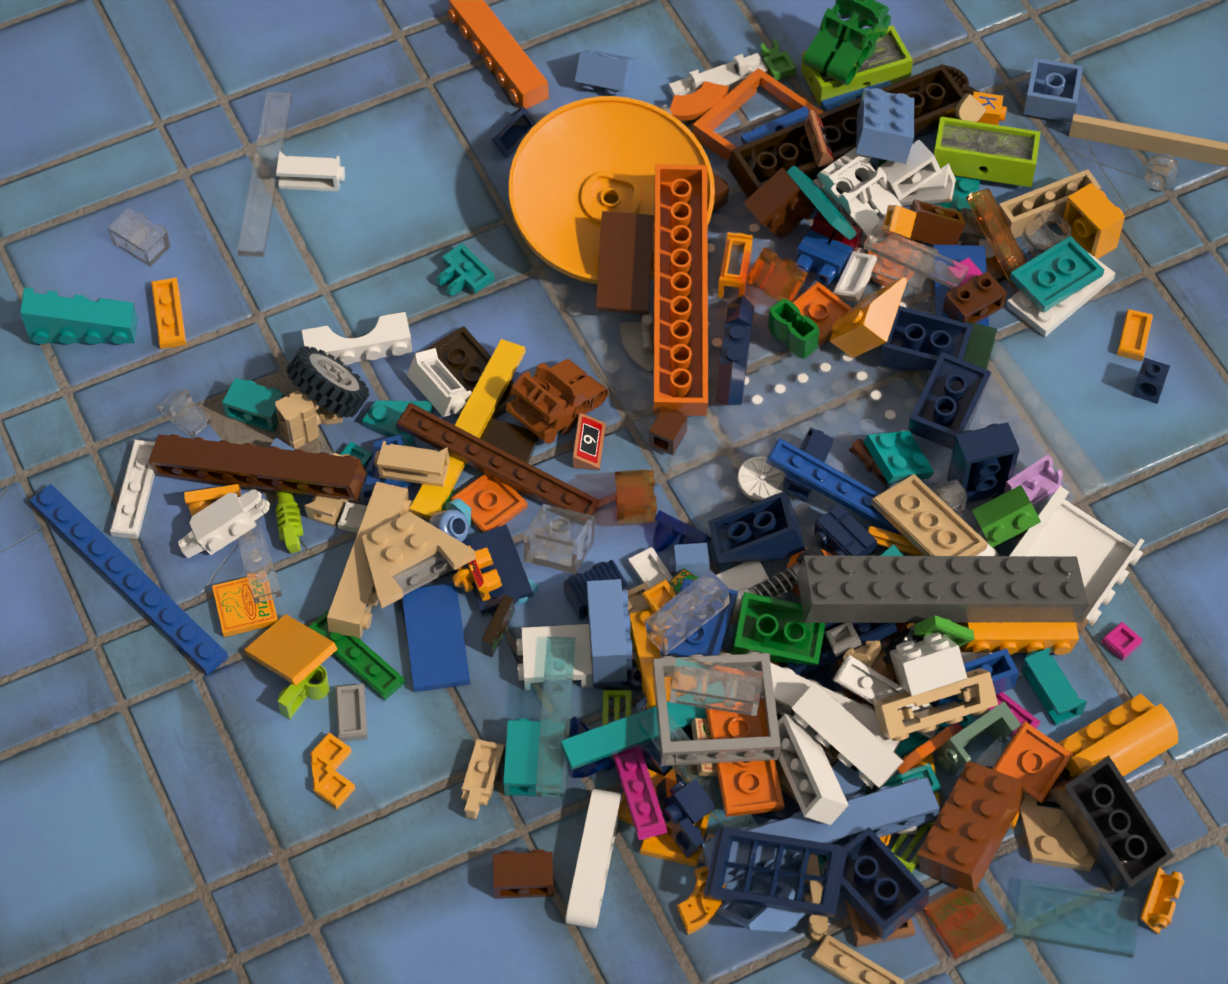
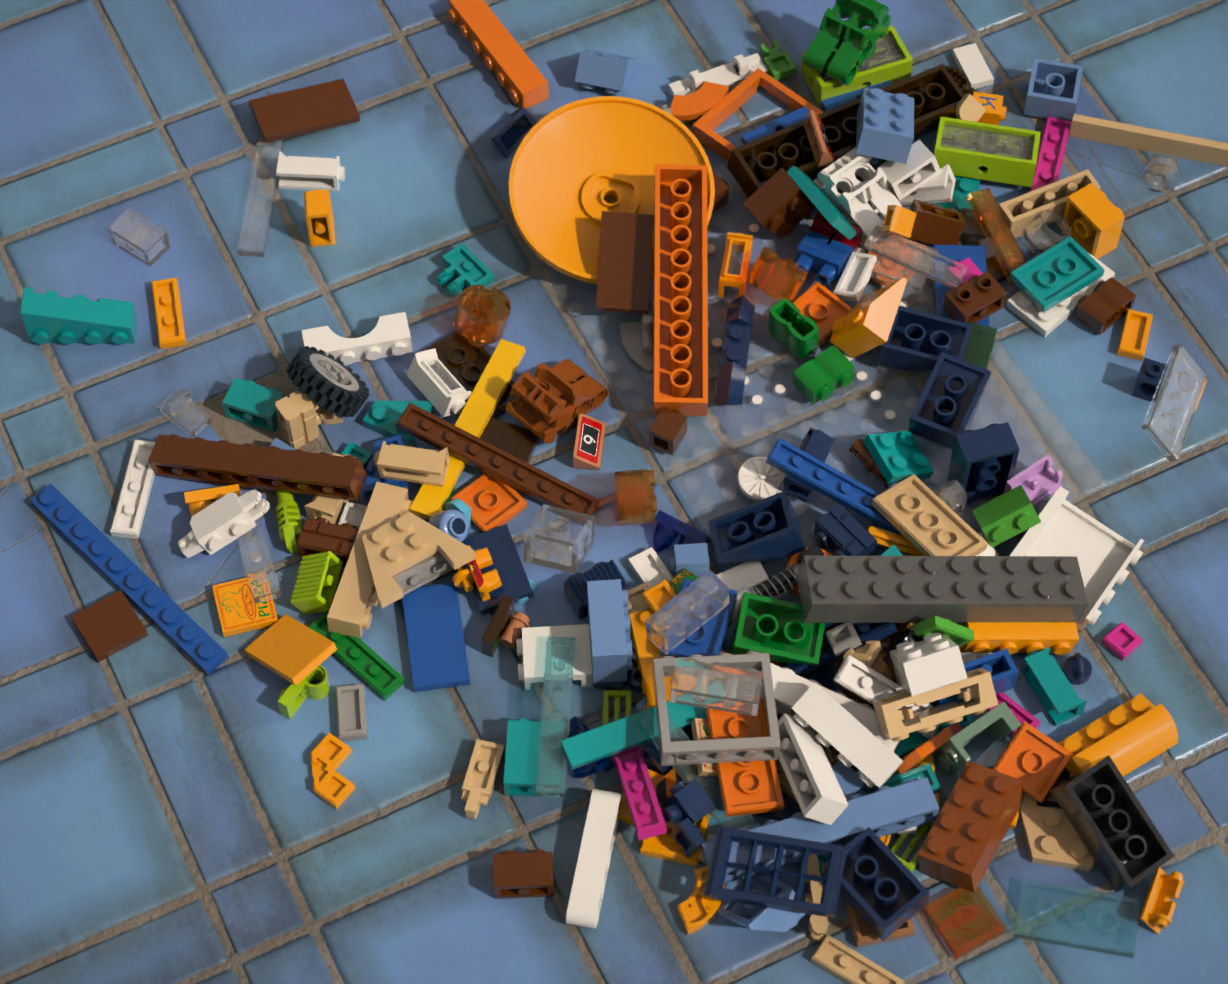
none -> reddish brown tile [71,590,148,662]
none -> reddish brown tile [249,79,360,143]
none -> lime brick [290,551,343,615]
none -> reddish brown brick [297,517,359,567]
none -> light orange brick [304,189,335,247]
none -> clear orange brick [453,285,511,347]
none -> nougat pin [499,611,530,649]
none -> green brick [793,345,855,404]
none -> white tile [952,43,994,89]
none -> dark pink tile [1029,116,1072,192]
none -> dark blue tile [1063,652,1092,685]
none -> reddish brown brick [1076,277,1136,335]
none -> clear tile [1141,344,1208,461]

